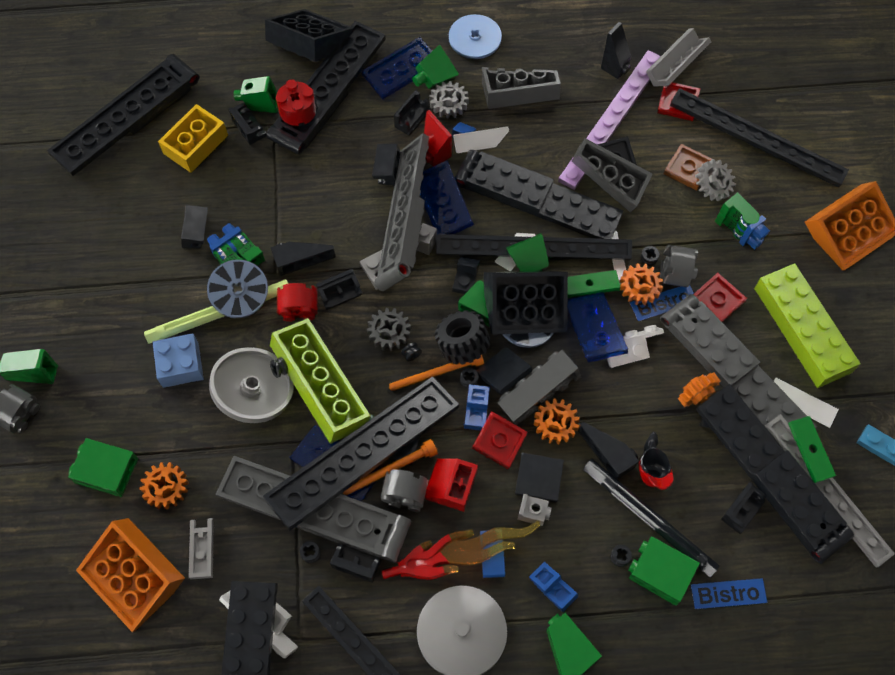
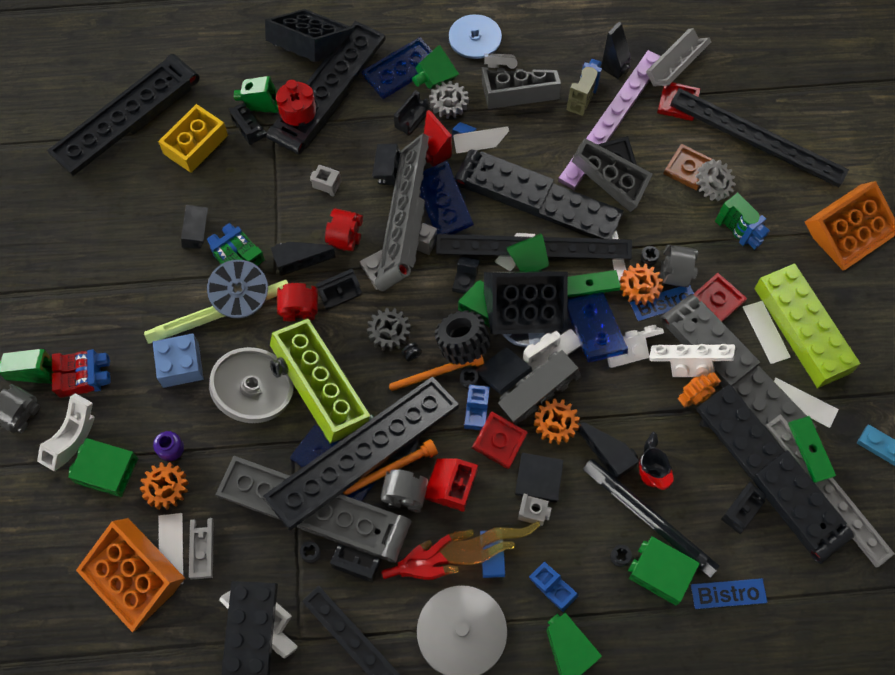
none -> white arch [37,394,95,471]
none -> hips [52,349,111,398]
none -> dark purple head [153,431,184,462]
none -> white sticker [159,513,183,584]
none -> light grey brick [310,165,341,197]
none -> red brick [325,208,363,251]
none -> light grey plate [484,53,518,69]
none -> white bracket [515,329,582,385]
none -> olive hips [566,59,602,116]
none -> white bracket [649,344,735,377]
none -> white sticker [743,301,791,364]

